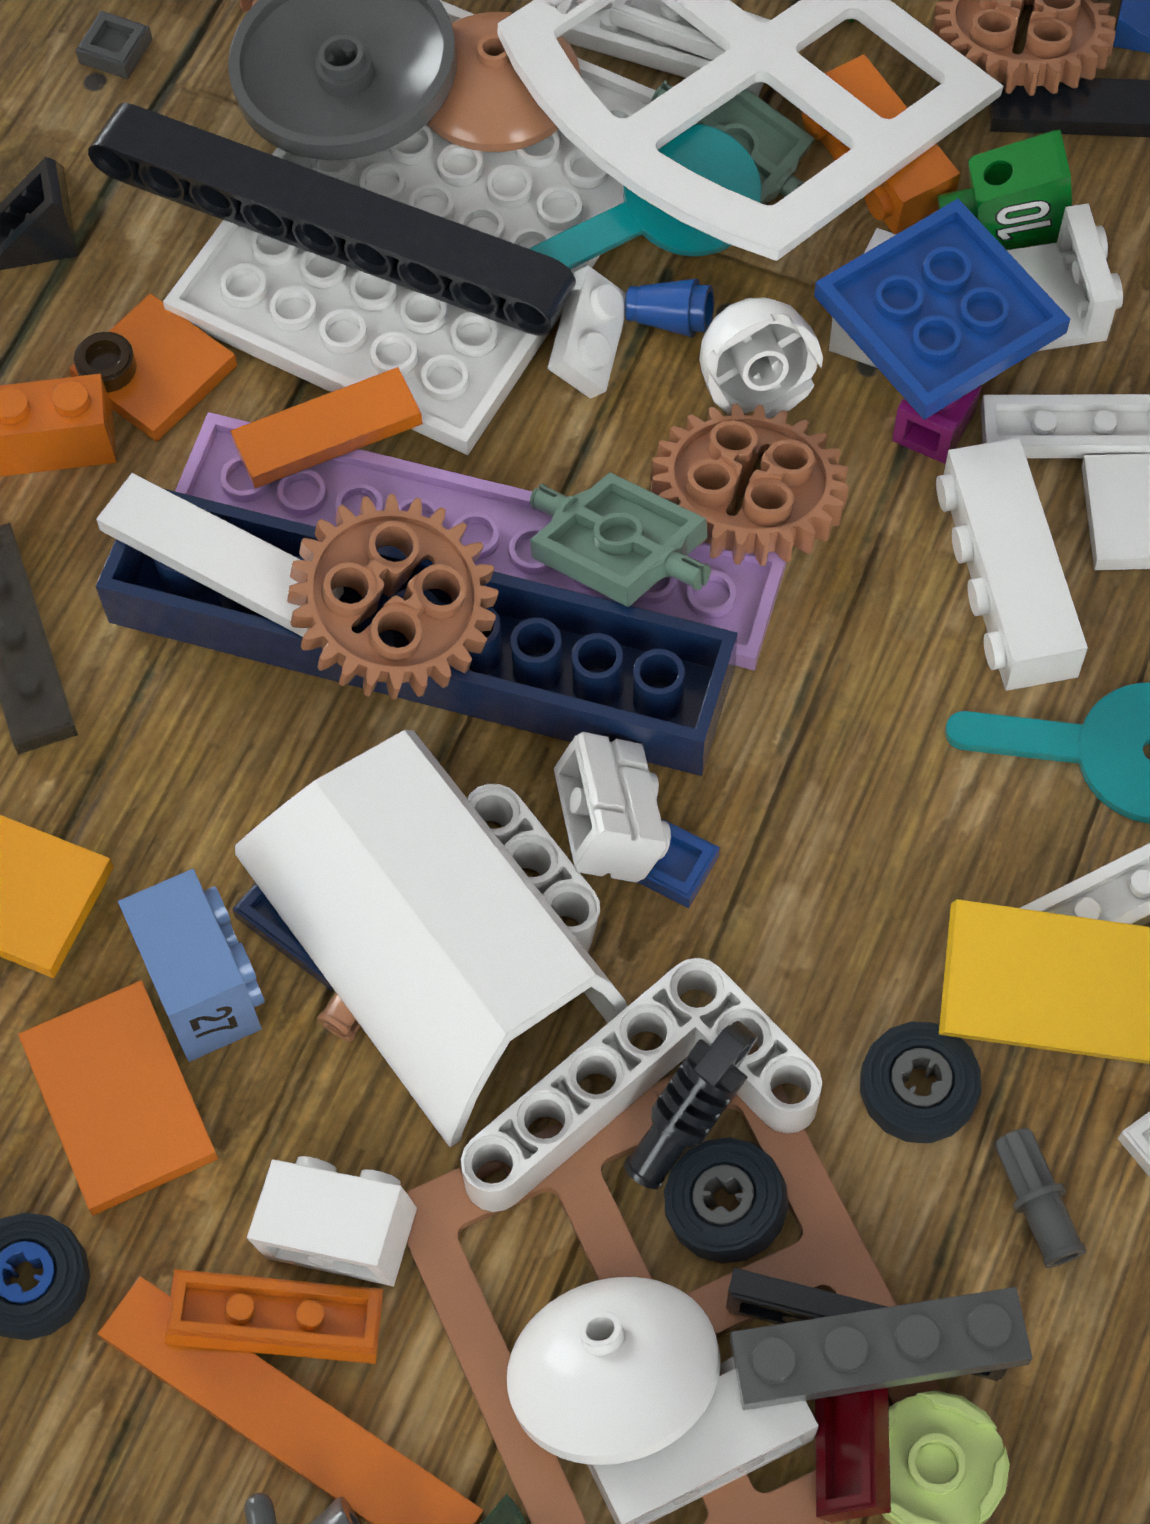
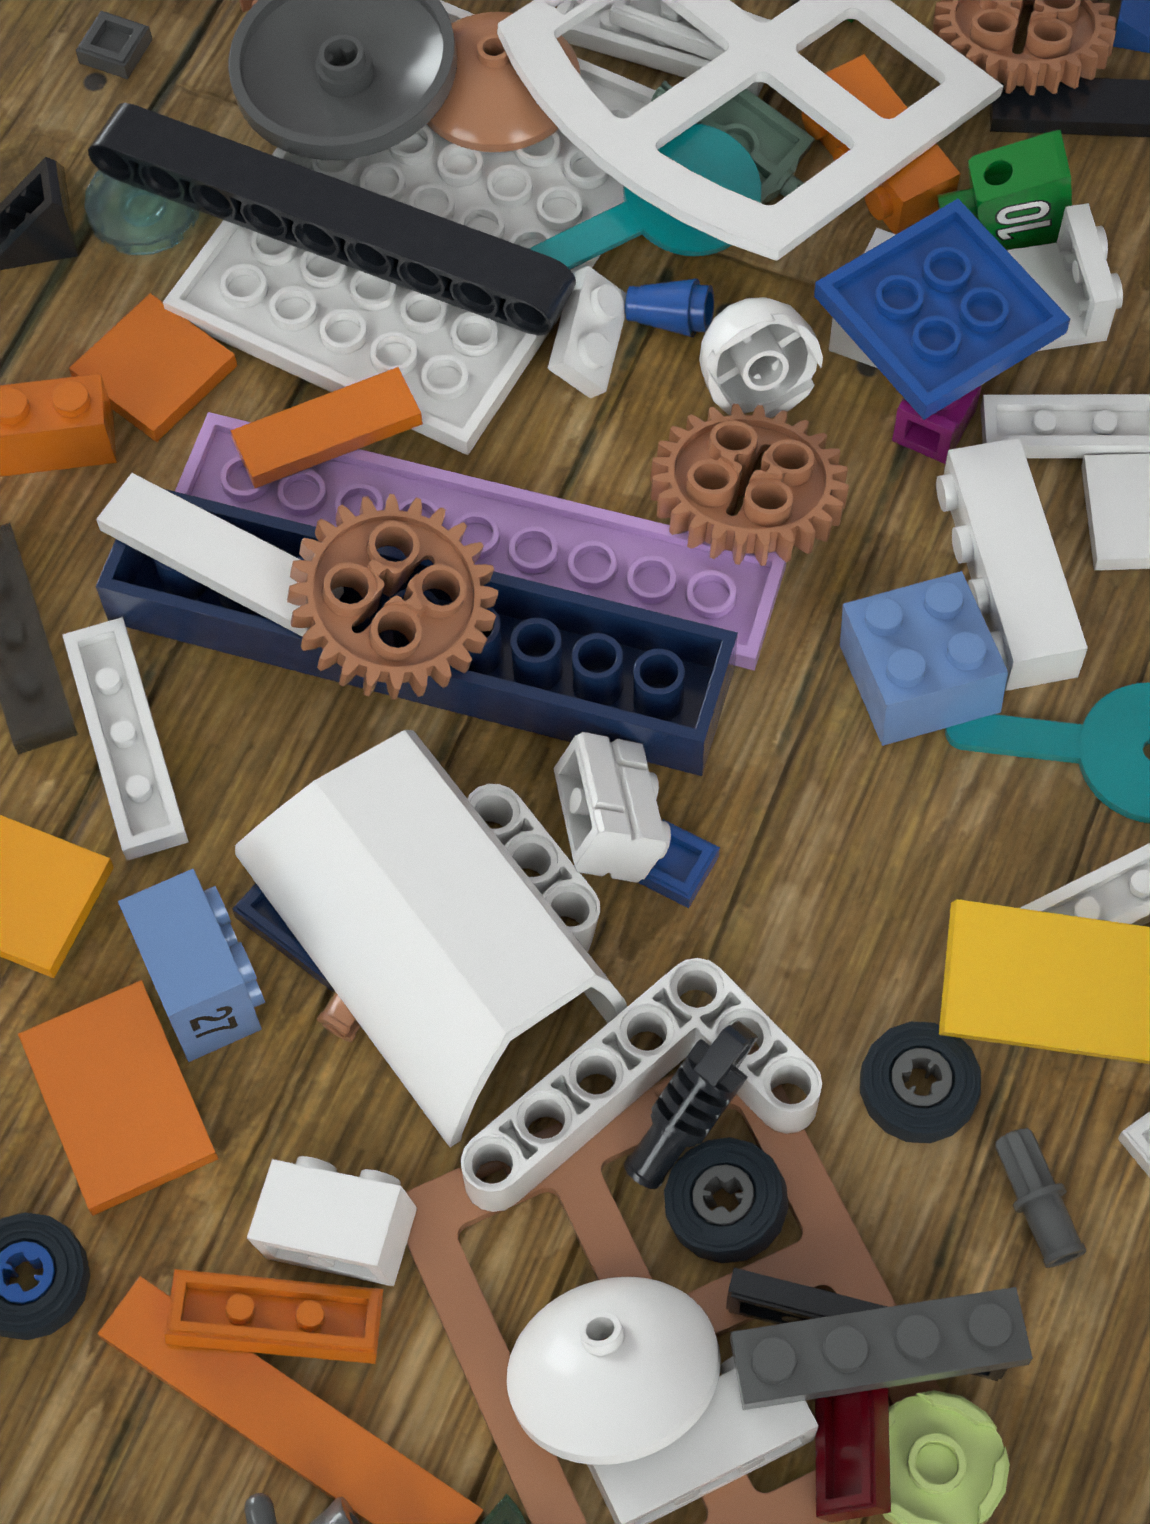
dark brown tile [74,332,137,393] -> none
sand green plate [530,472,711,607] -> none
none -> white plate [63,617,189,861]
none -> clear light blue tile [84,170,199,255]
none -> medium blue brick [840,571,1008,746]

